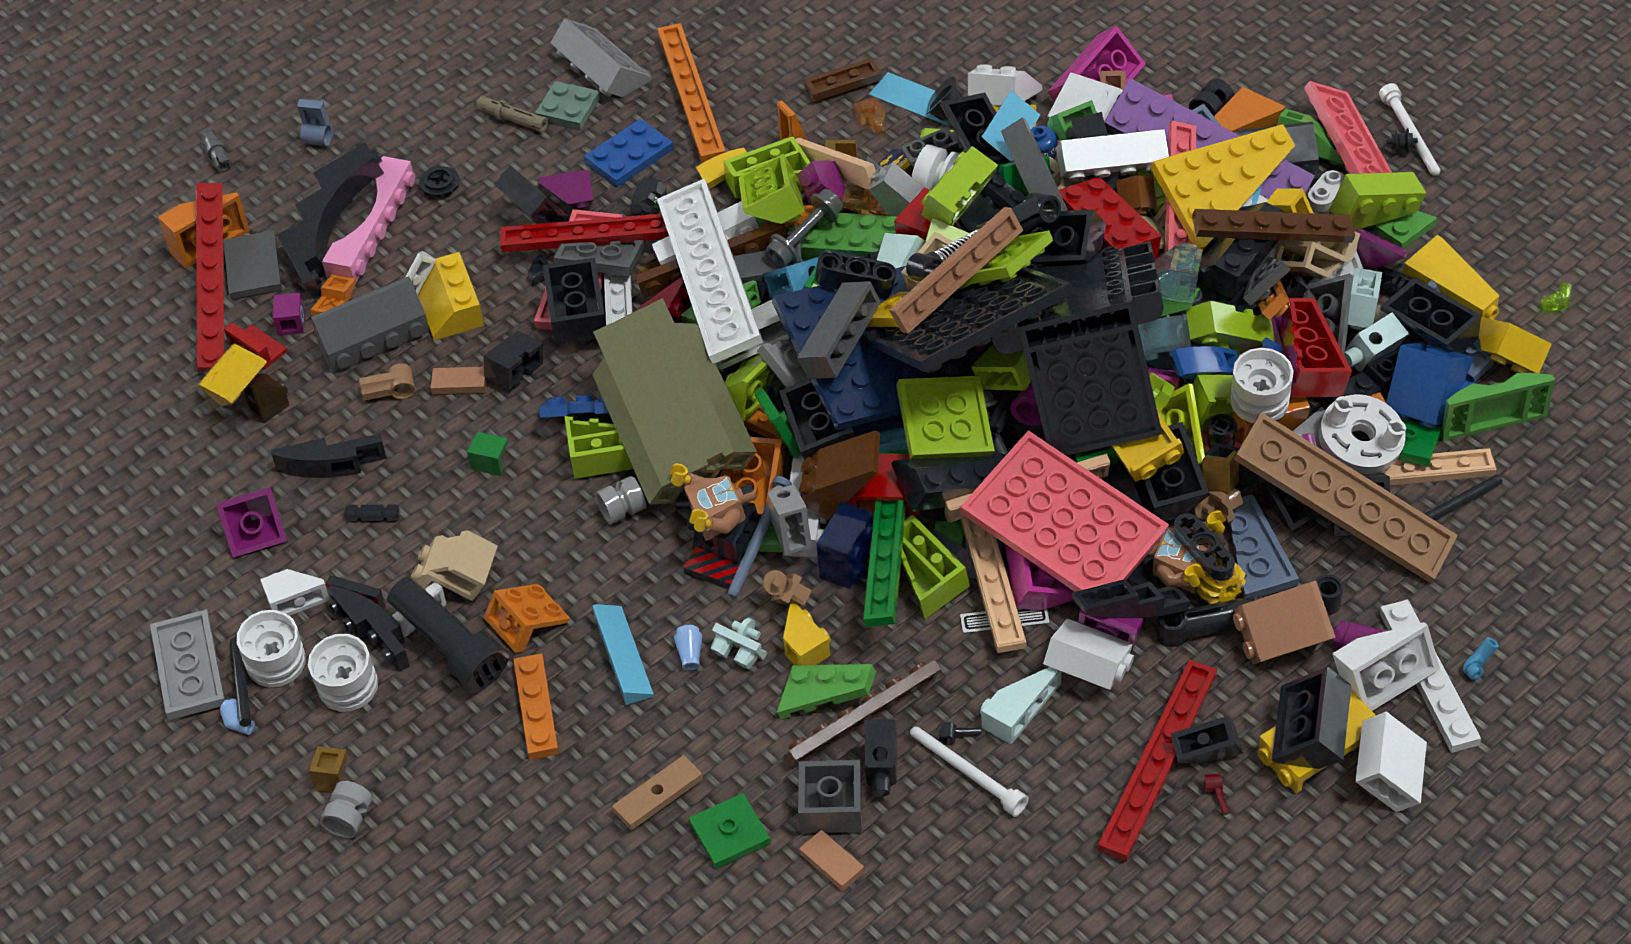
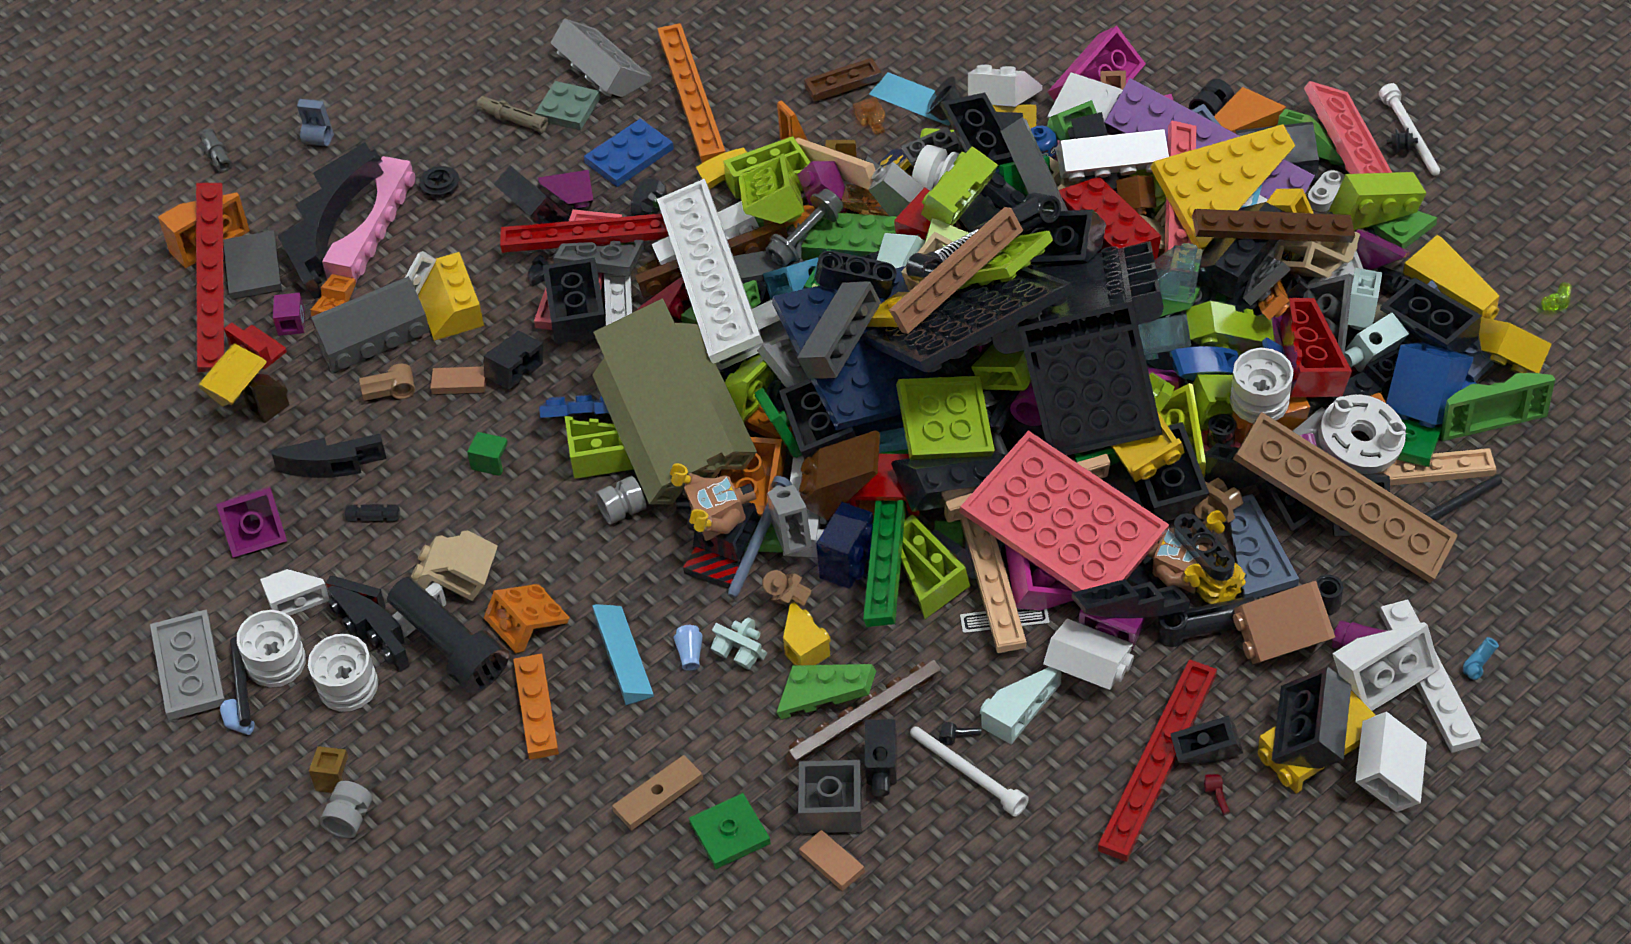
medium azure sticker [982,90,1040,162] -> none
pearl gold panel [1203,451,1240,493] -> none

